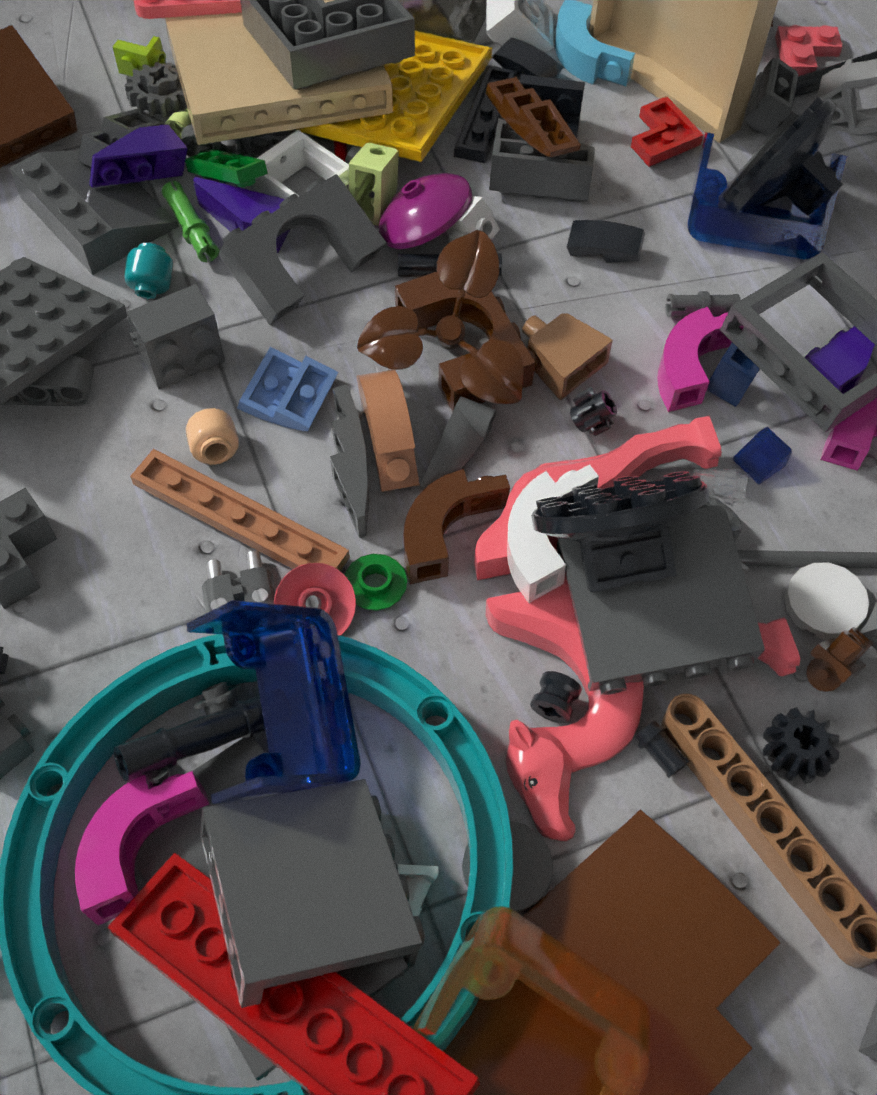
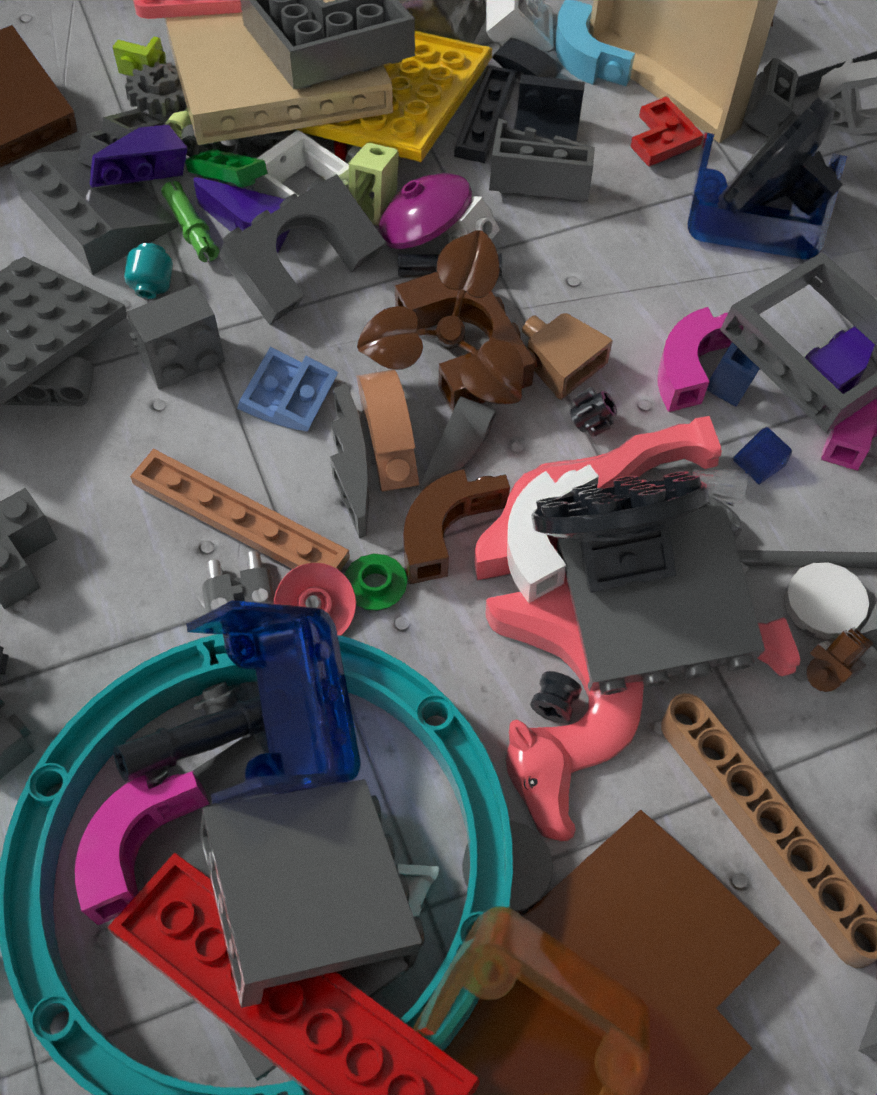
light nougat head [186,408,239,465] -> none
reddish brown slope [486,77,581,158] -> none
black slope [567,220,645,263] -> none
black pin [635,721,690,778] -> none
dark grey pin [665,291,741,317] -> none
black gear [763,707,840,784] -> none
coral plate [775,25,843,76] -> none

